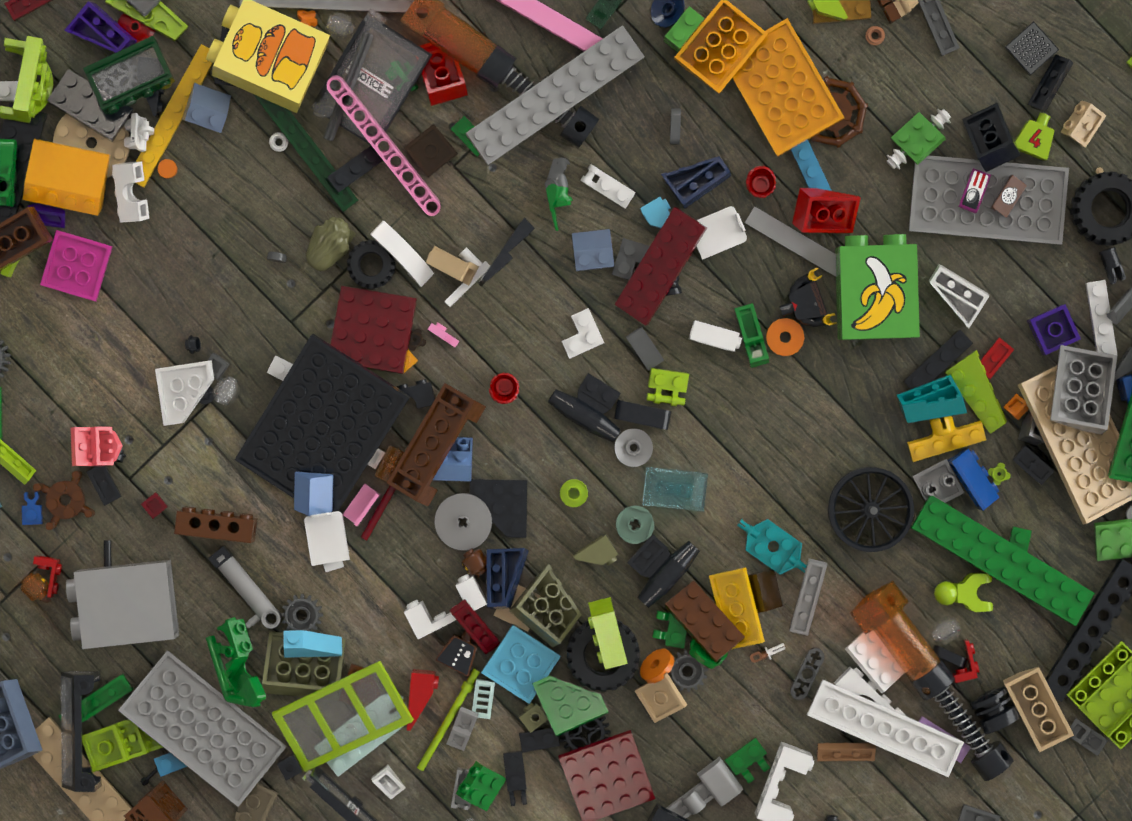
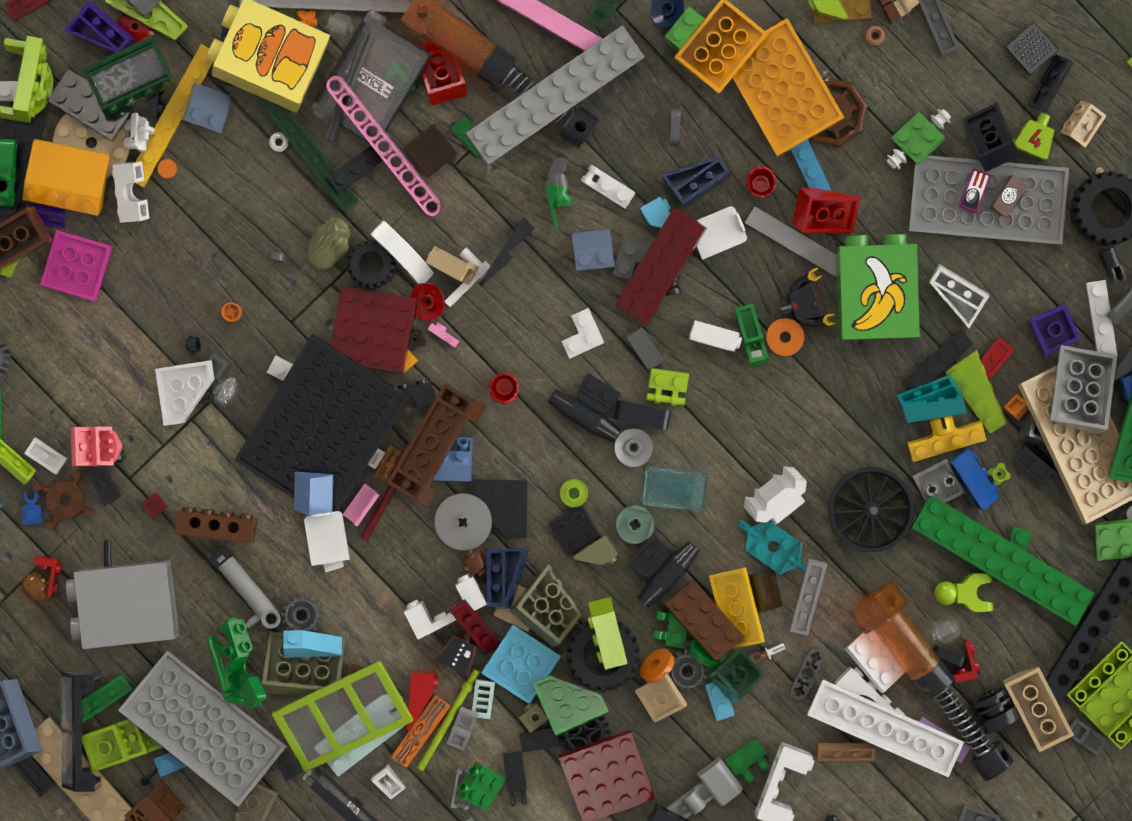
none -> black plate [12,756,55,797]
none -> white plate [24,437,68,475]
none -> orange wheel [221,302,242,322]
none -> orange tile [391,694,451,768]
none -> red dish [410,283,445,321]
none -> black tile [549,505,601,556]
none -> medium azure plate [705,678,735,721]
none -> clear green brick [708,647,766,705]
none -> white slope [744,466,807,525]

